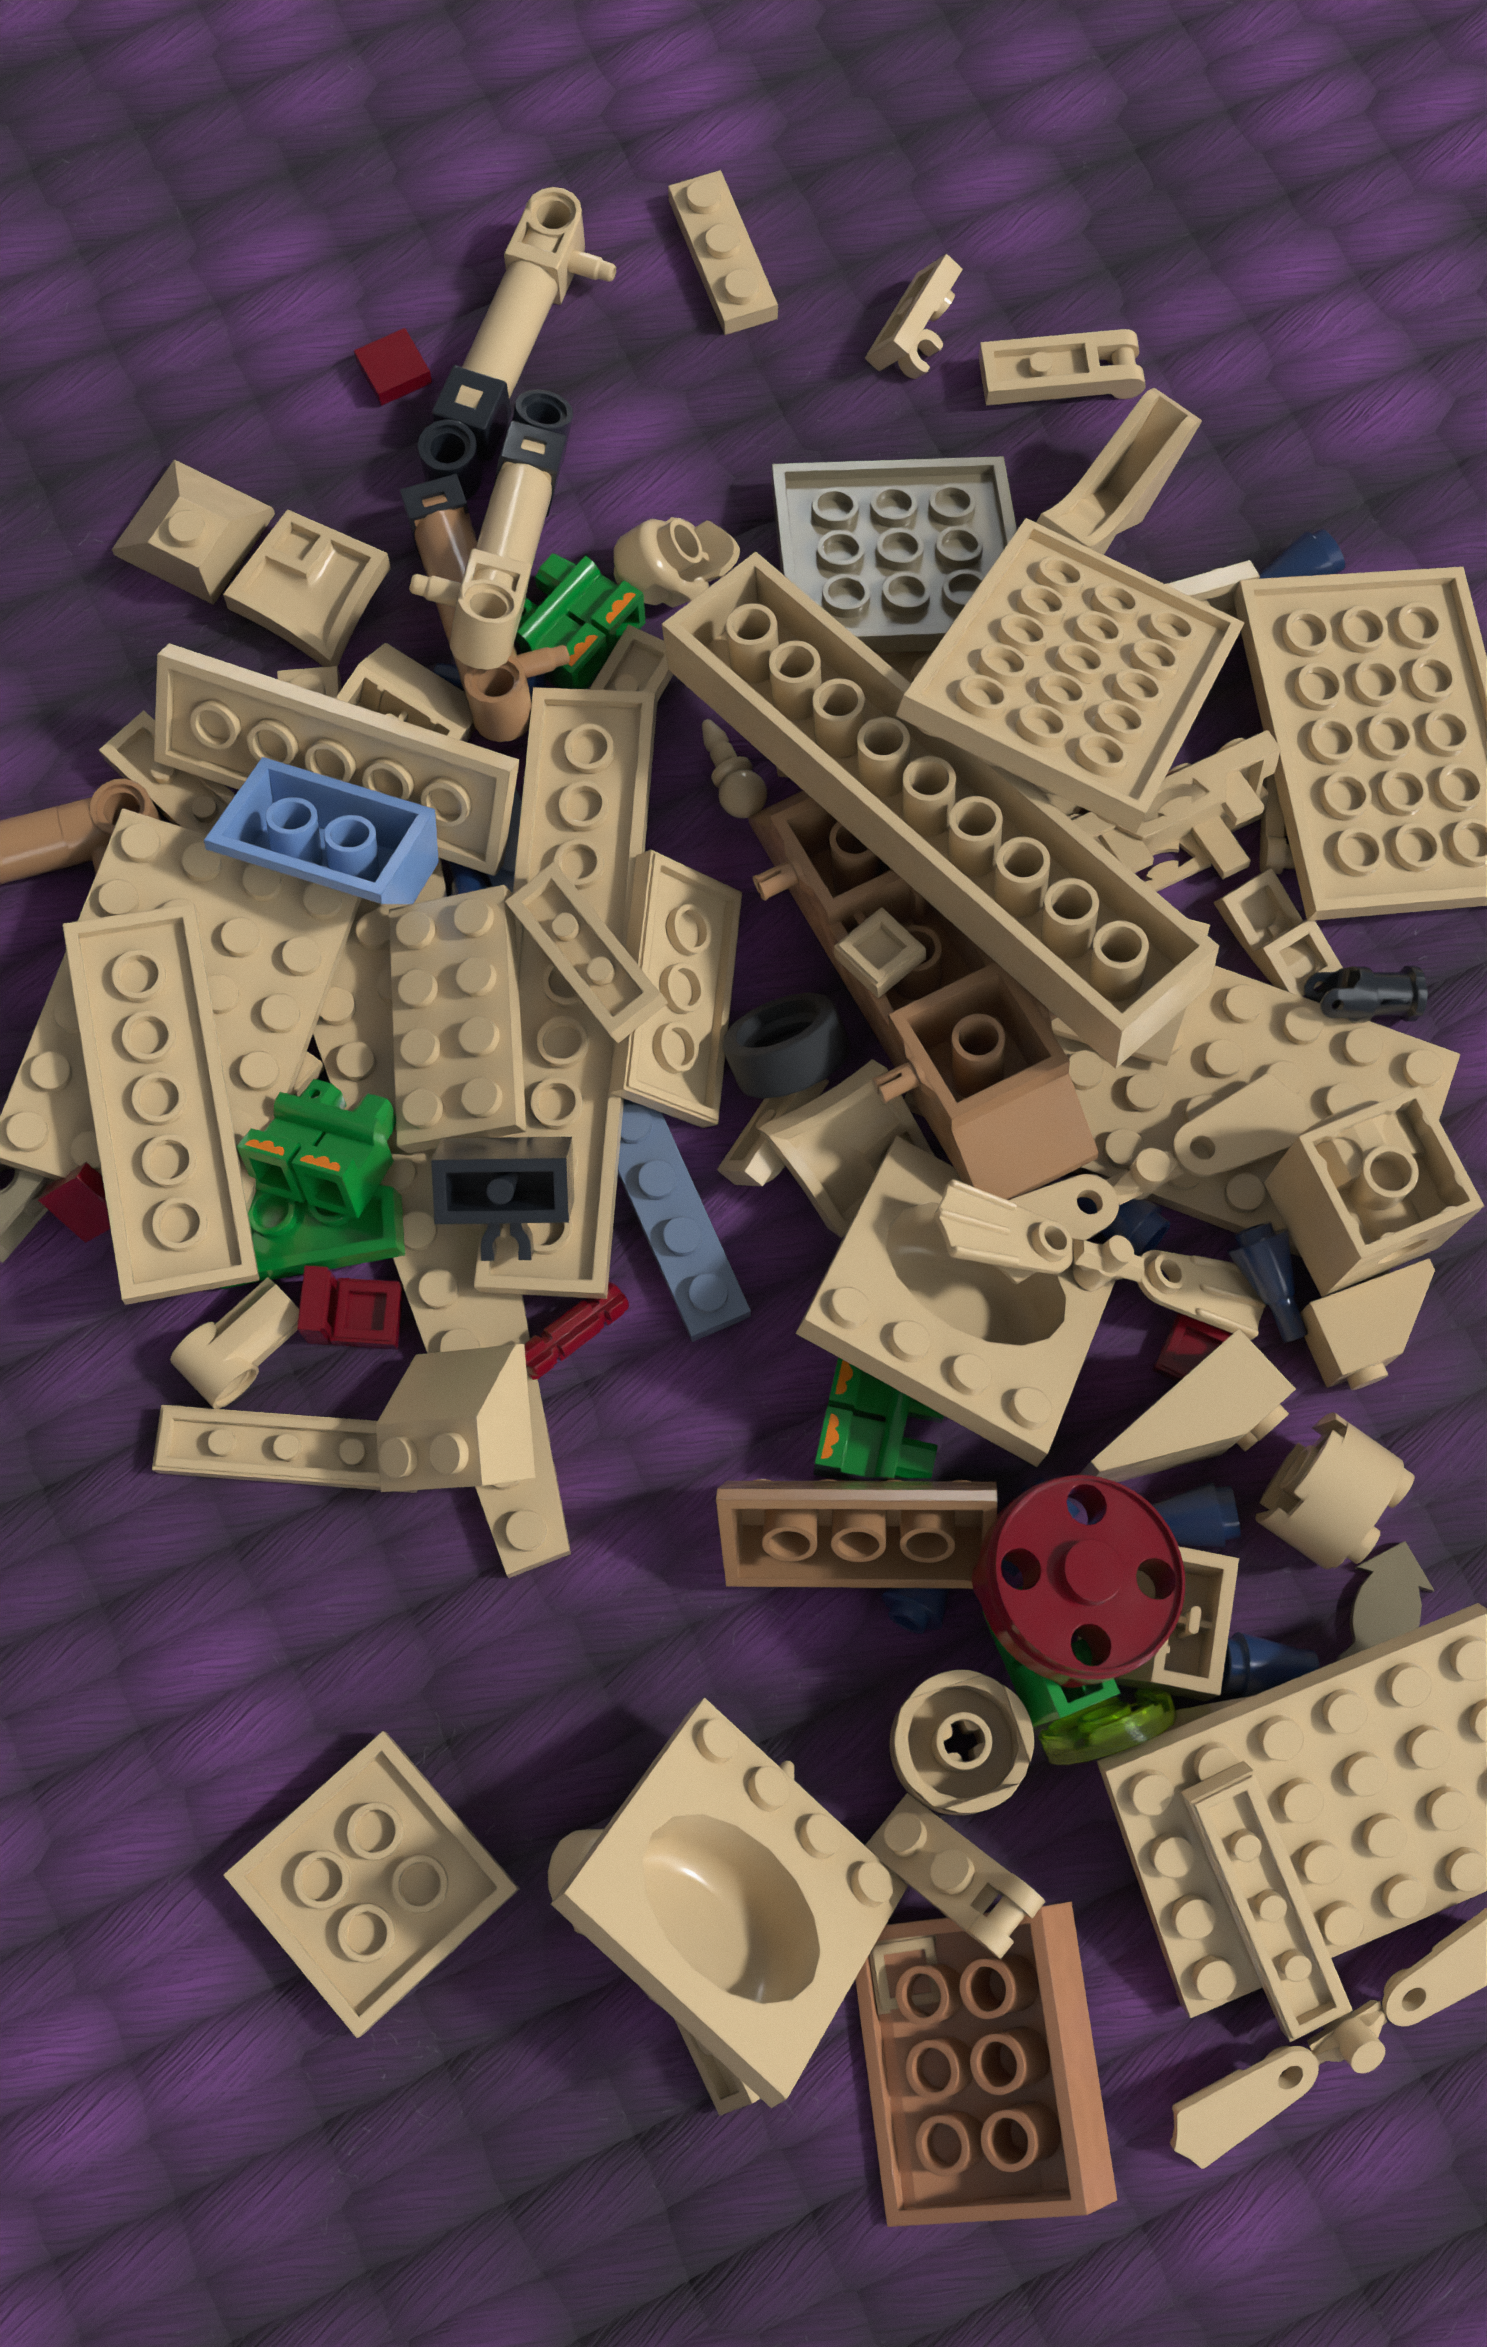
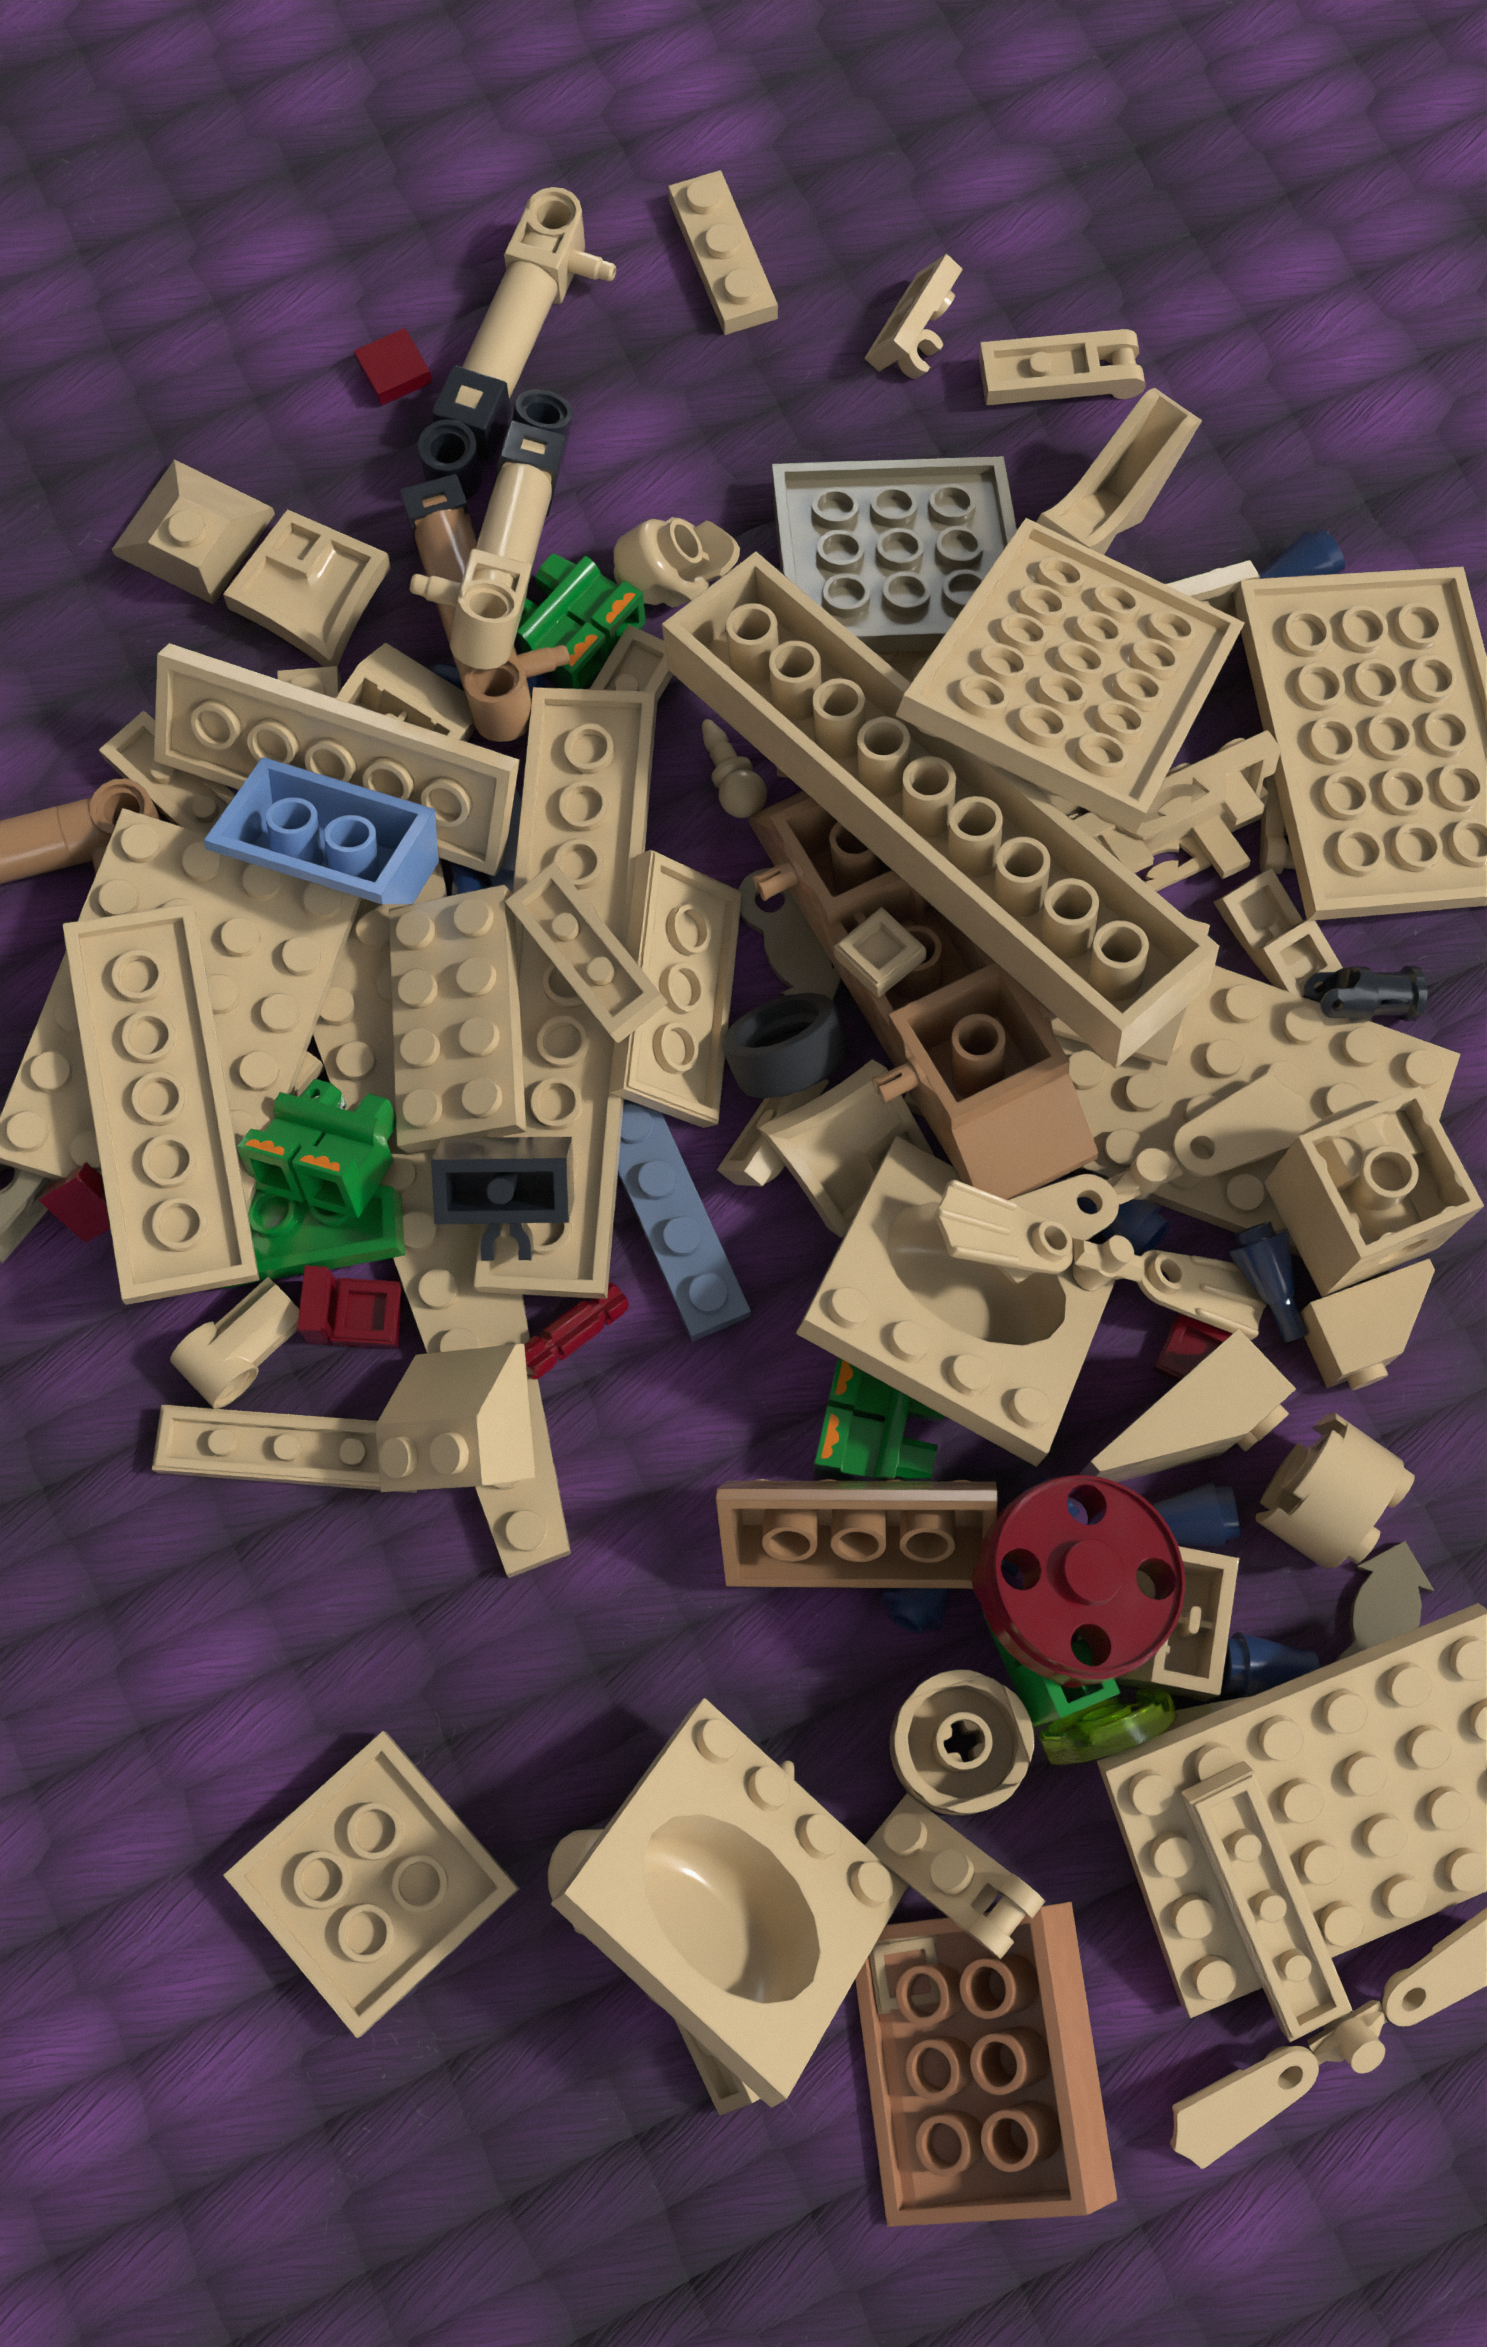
none -> dark tan brick [738,868,841,1001]

